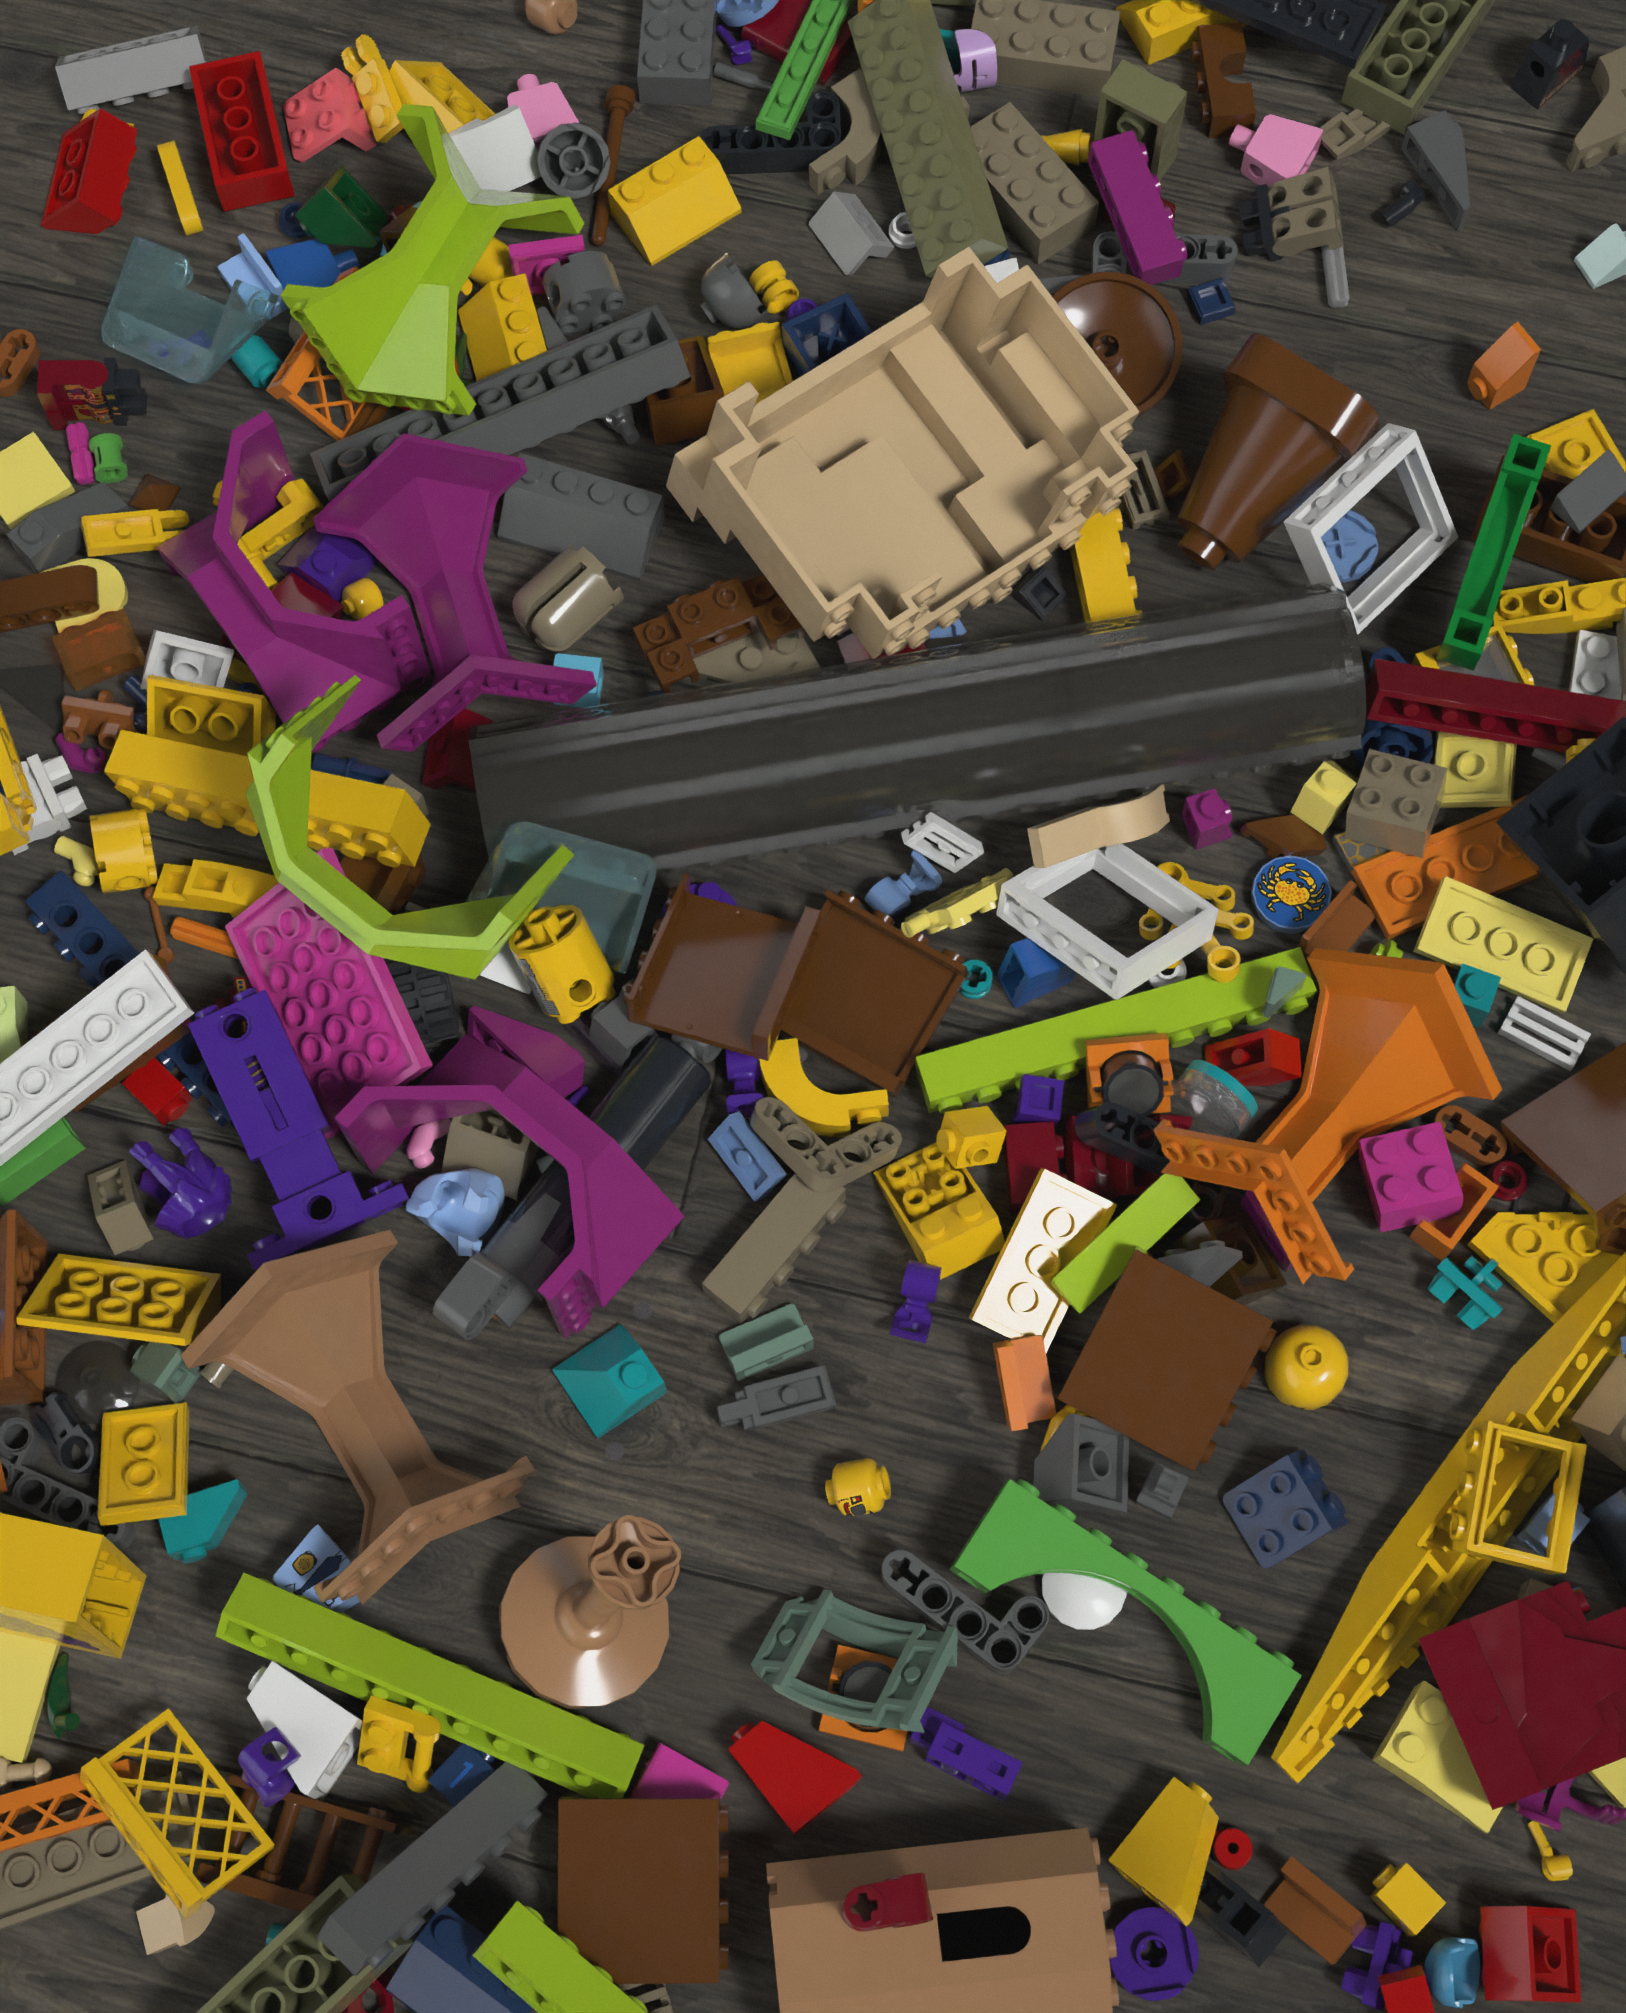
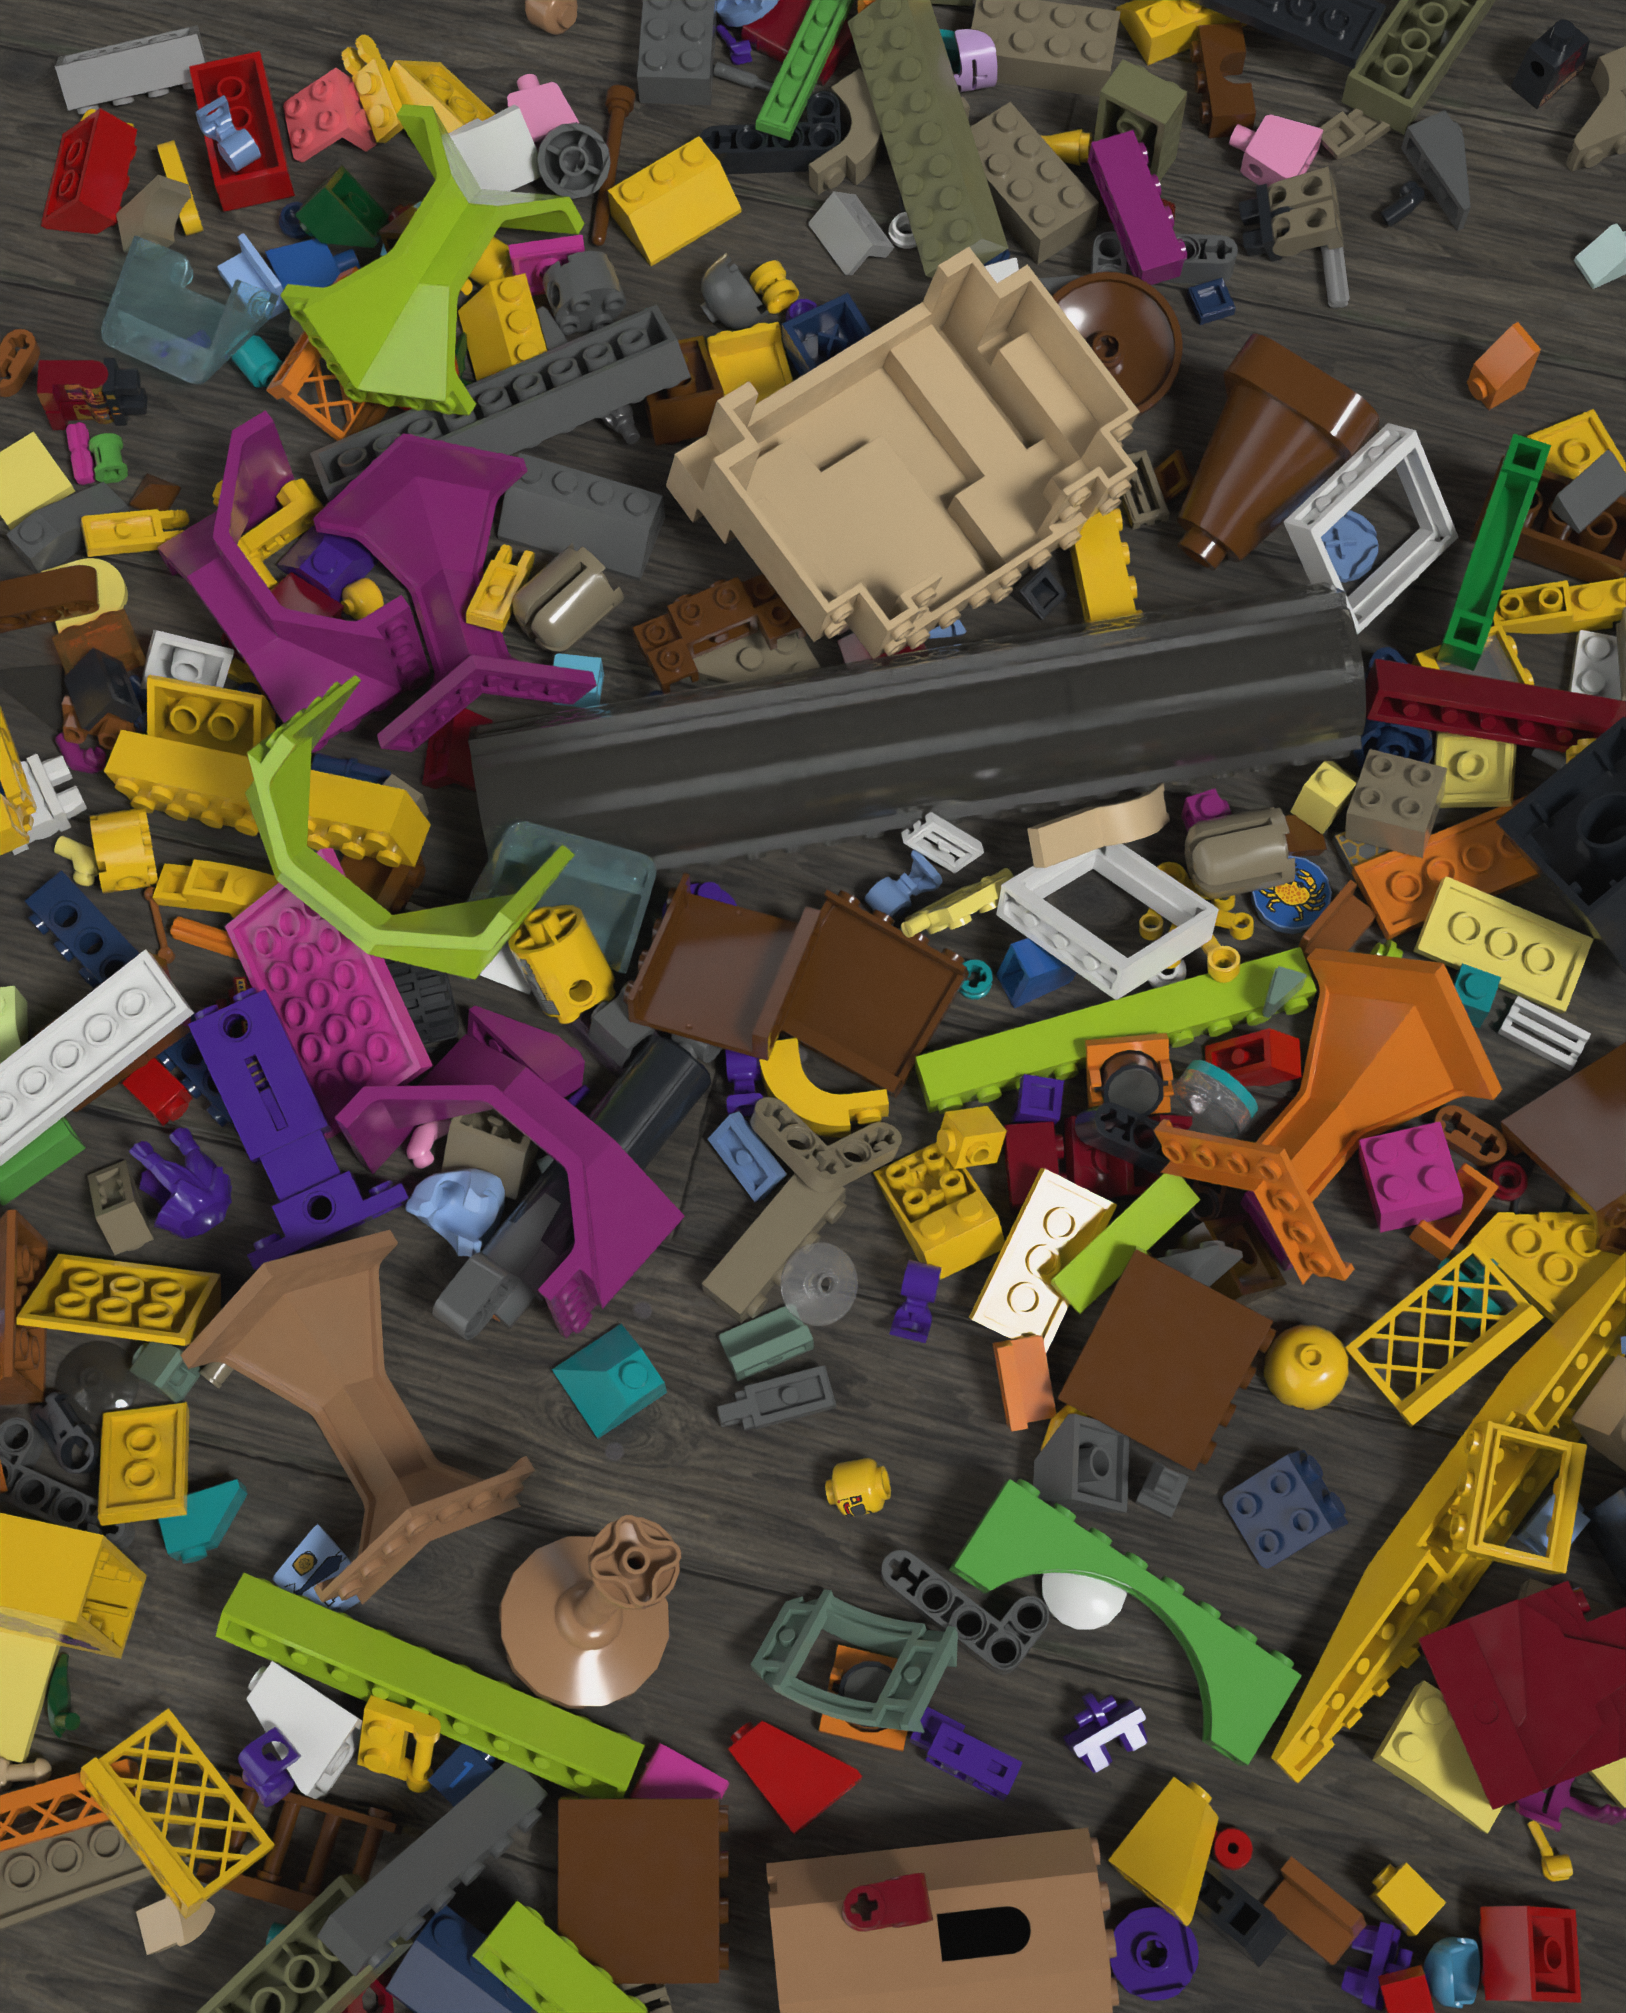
none -> black panel [64,647,142,731]
none -> dark tan arch [116,175,191,260]
none -> medium blue leg [196,95,261,172]
none -> yellow hinge [466,544,535,633]
none -> clear dish [780,1243,858,1326]
none -> dark purple hips [1063,1692,1148,1773]
none -> dark tan cylinder [1185,807,1296,900]
none -> yellow fence [1345,1241,1544,1427]

